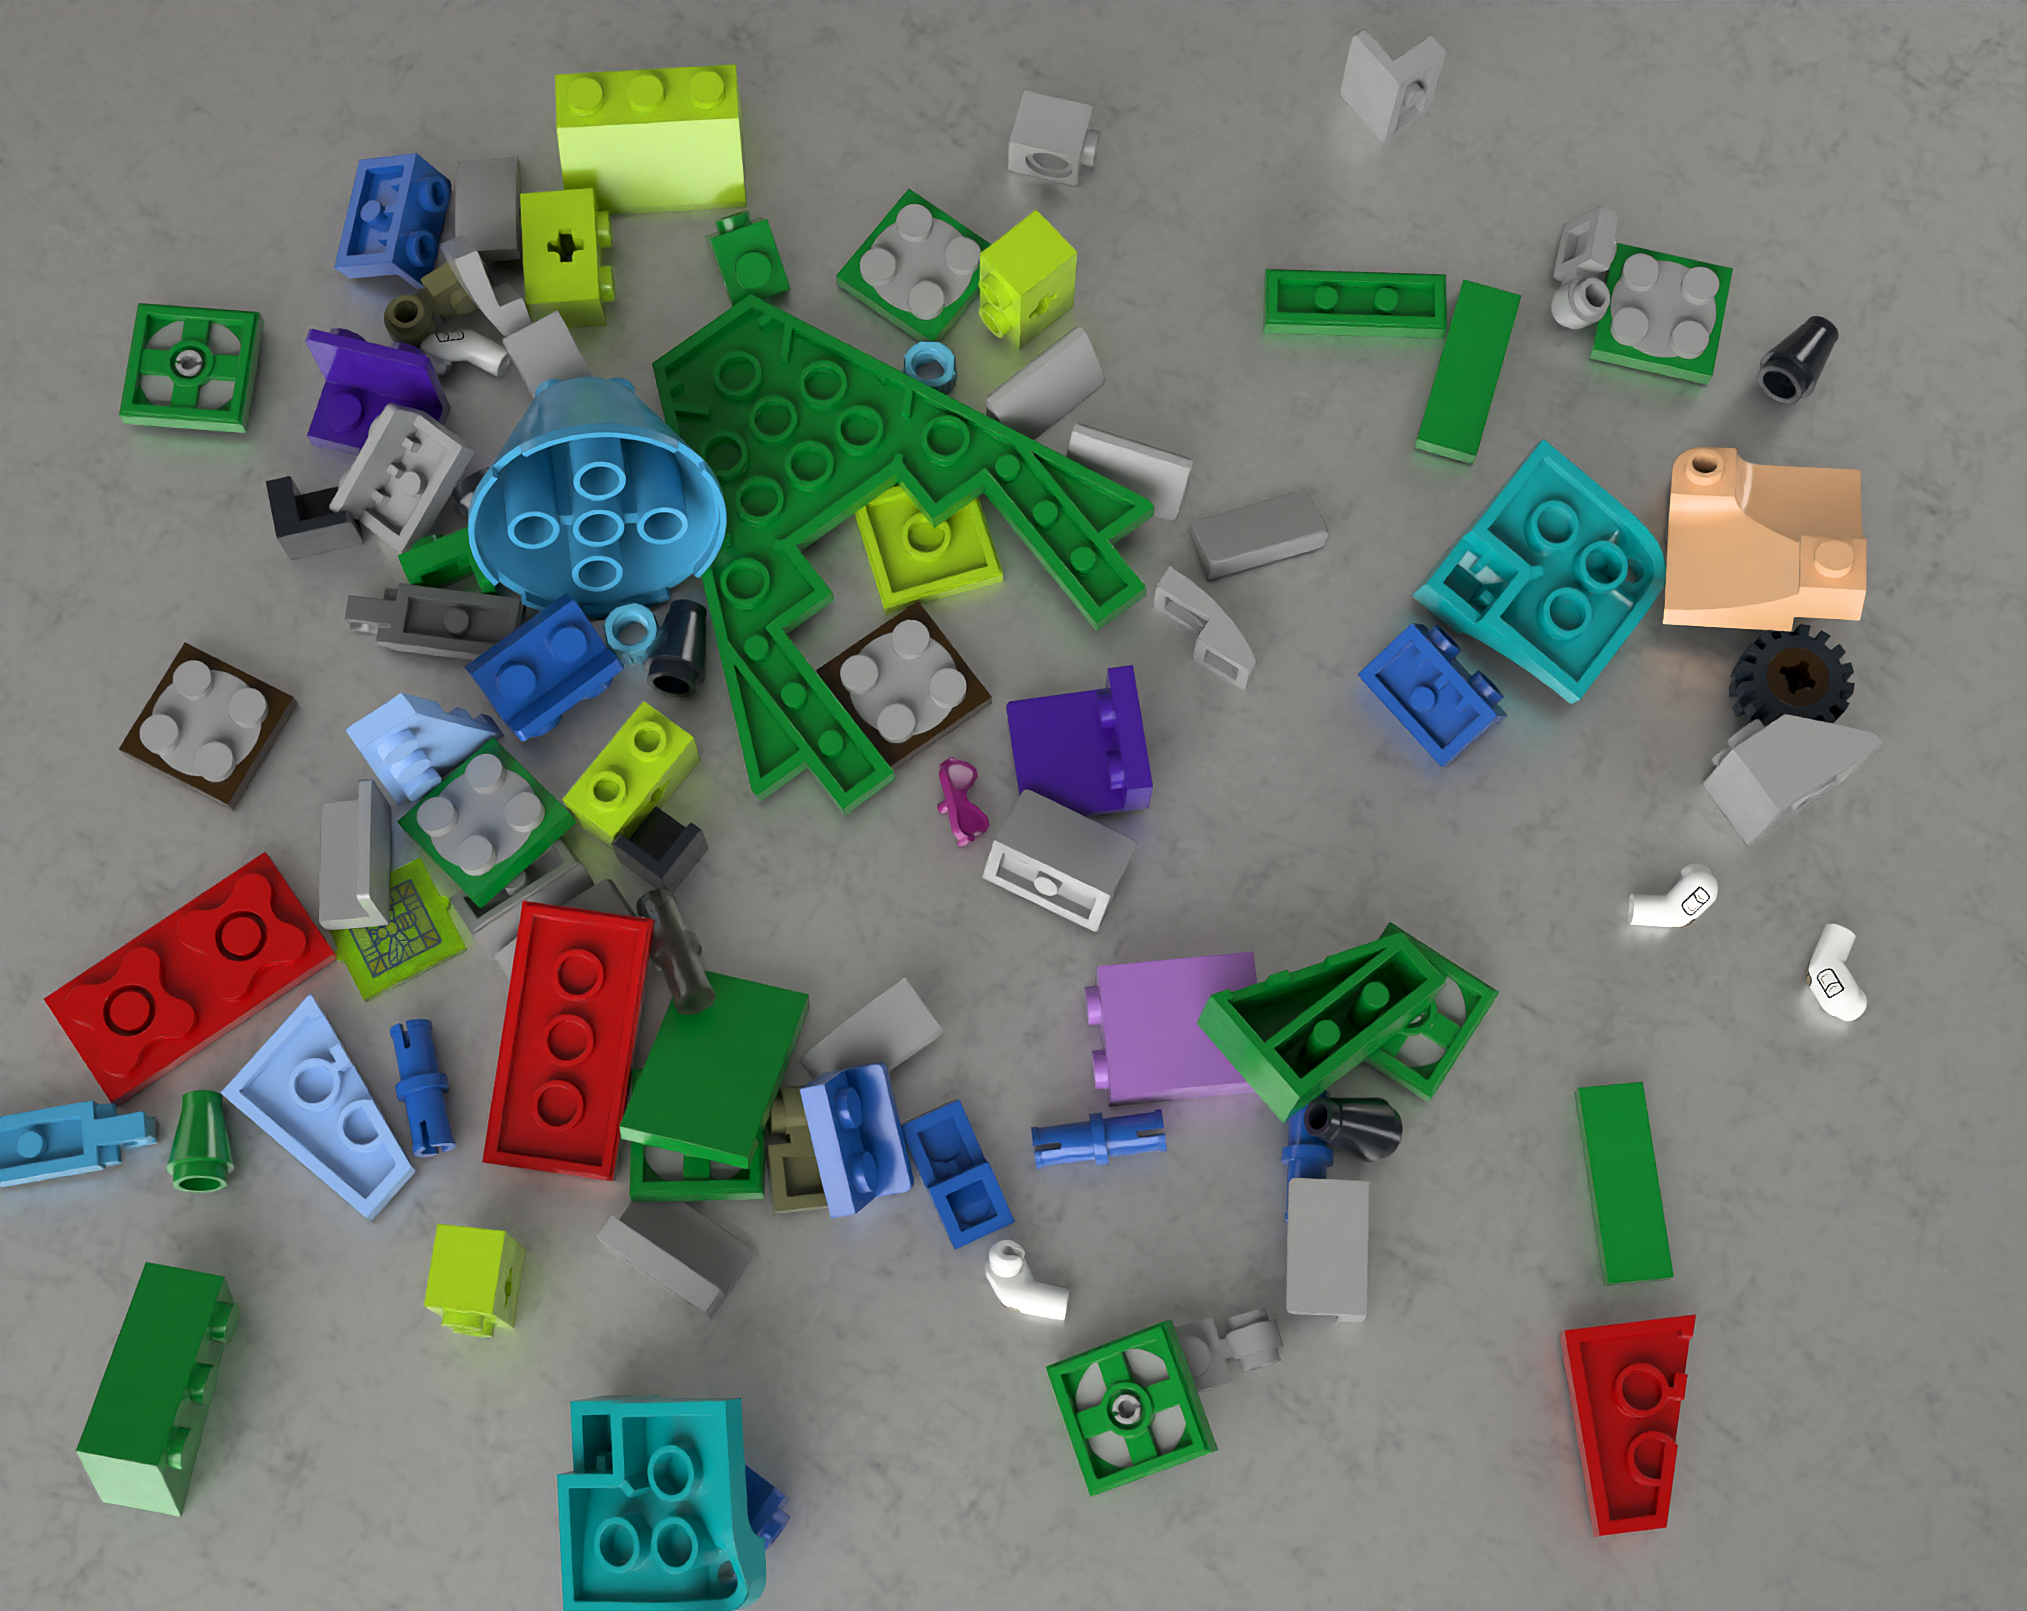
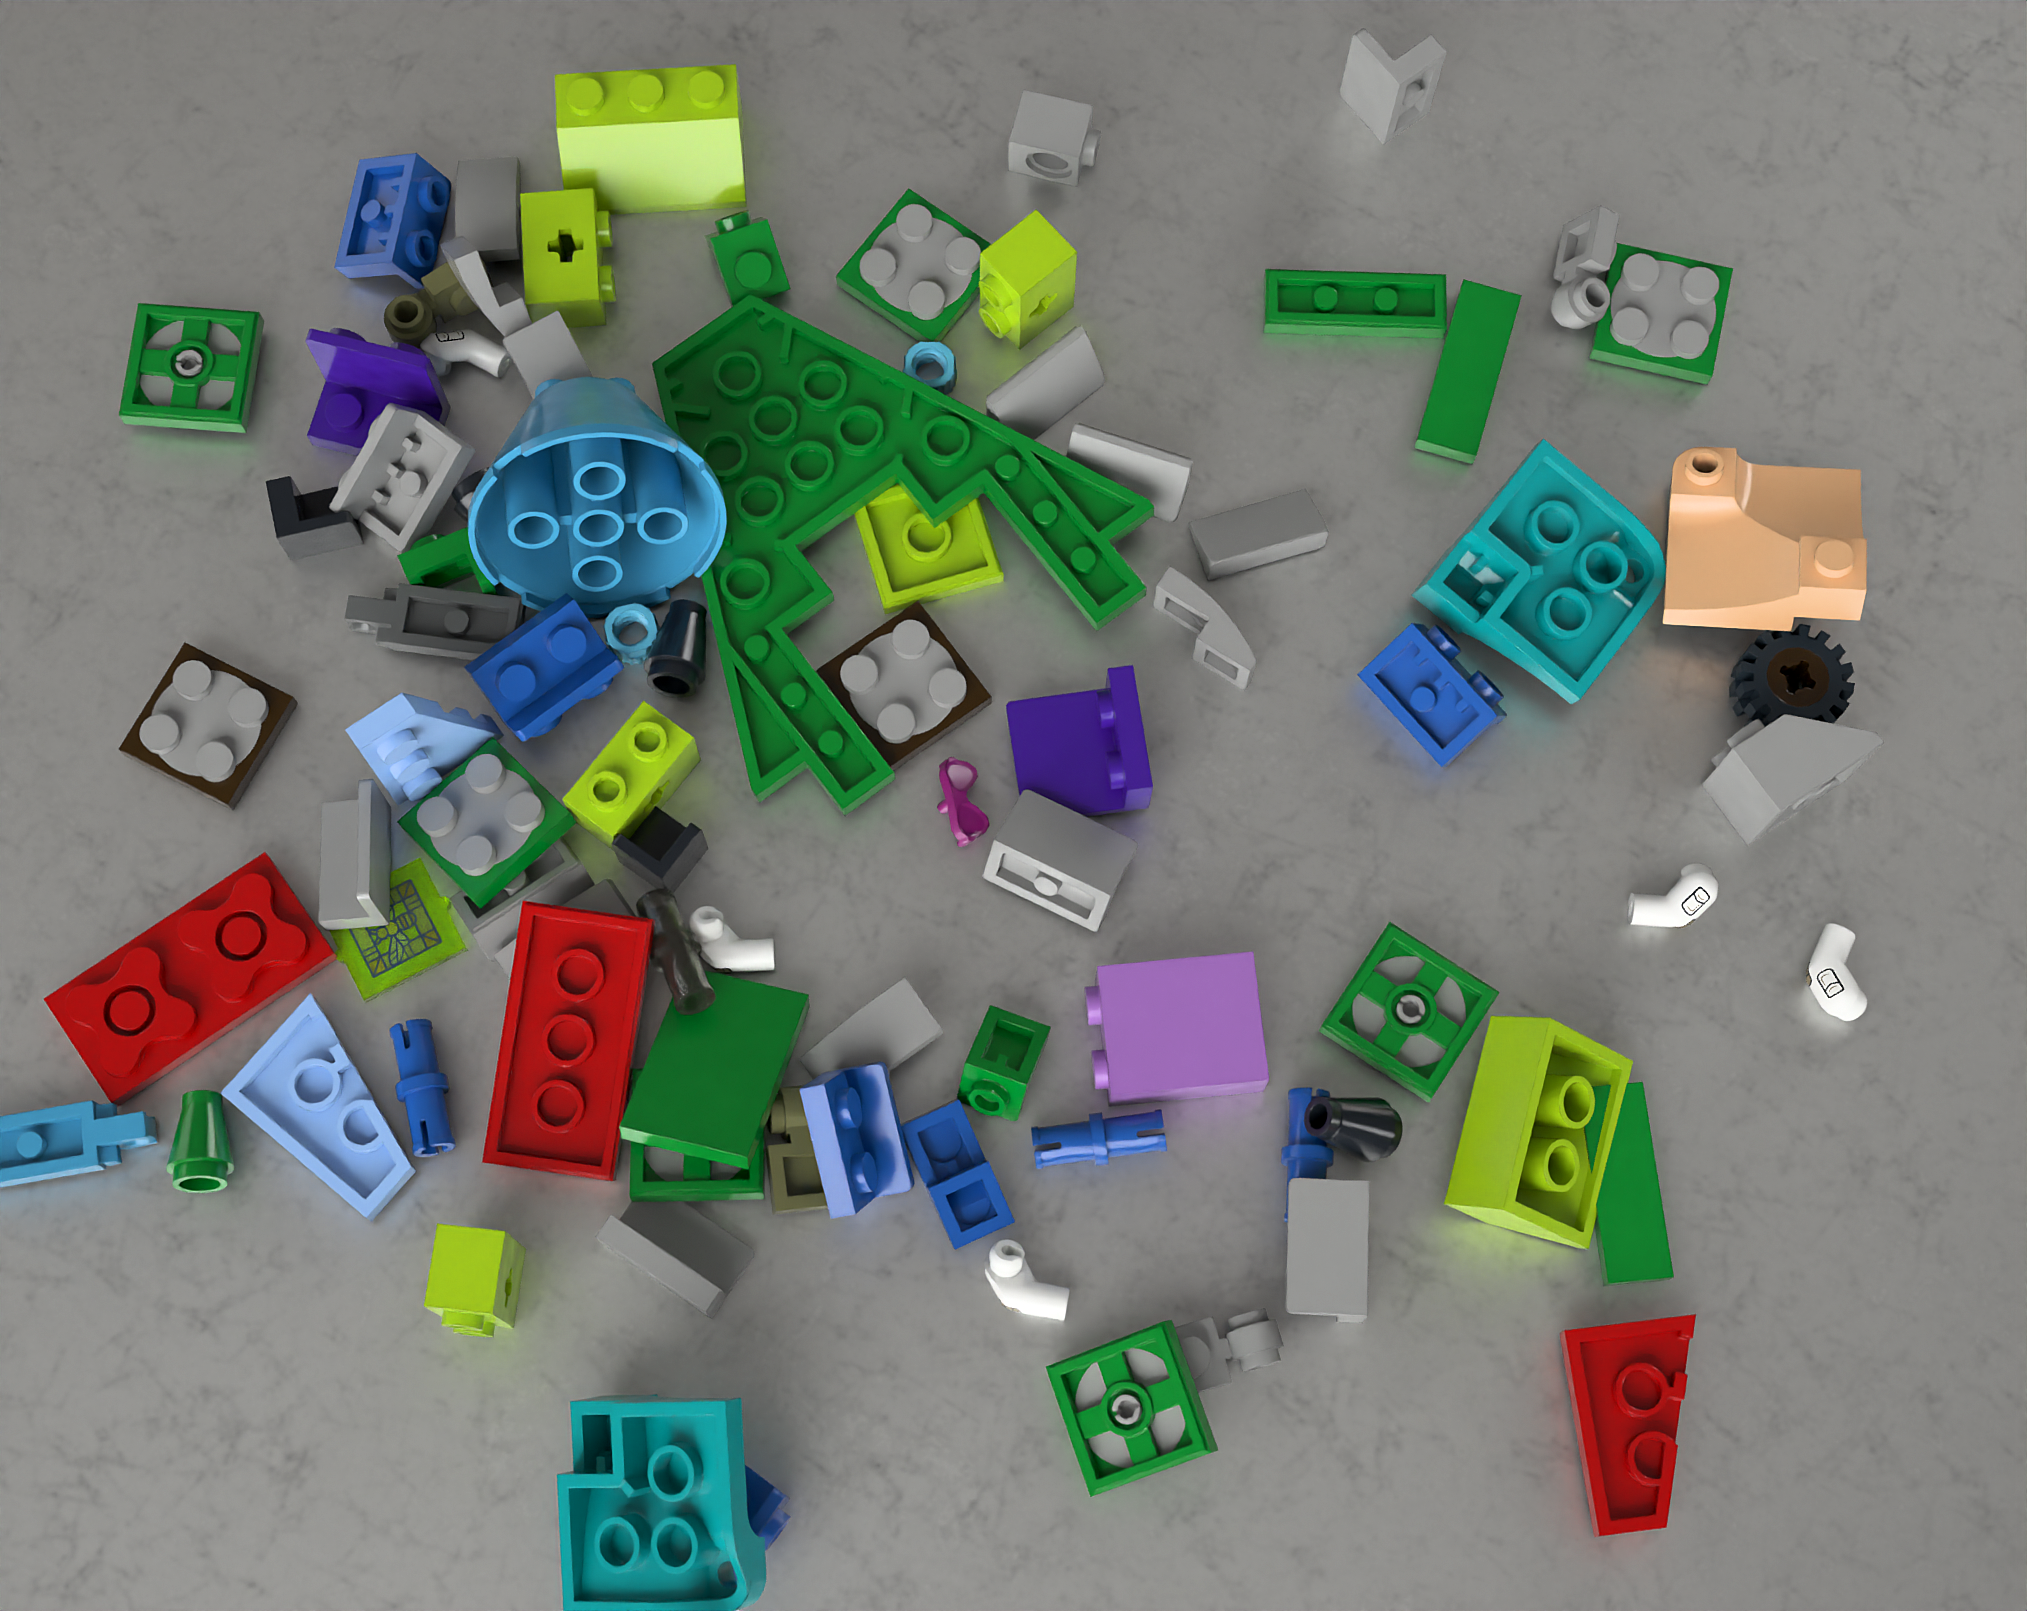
green wedge [76,1262,239,1517] -> none
green wedge [1197,932,1447,1123] -> none
black cone [1758,316,1839,404] -> none
none -> white arm [687,906,775,973]
none -> green bracket [957,1005,1051,1121]
none -> lime slope [1444,1016,1633,1249]

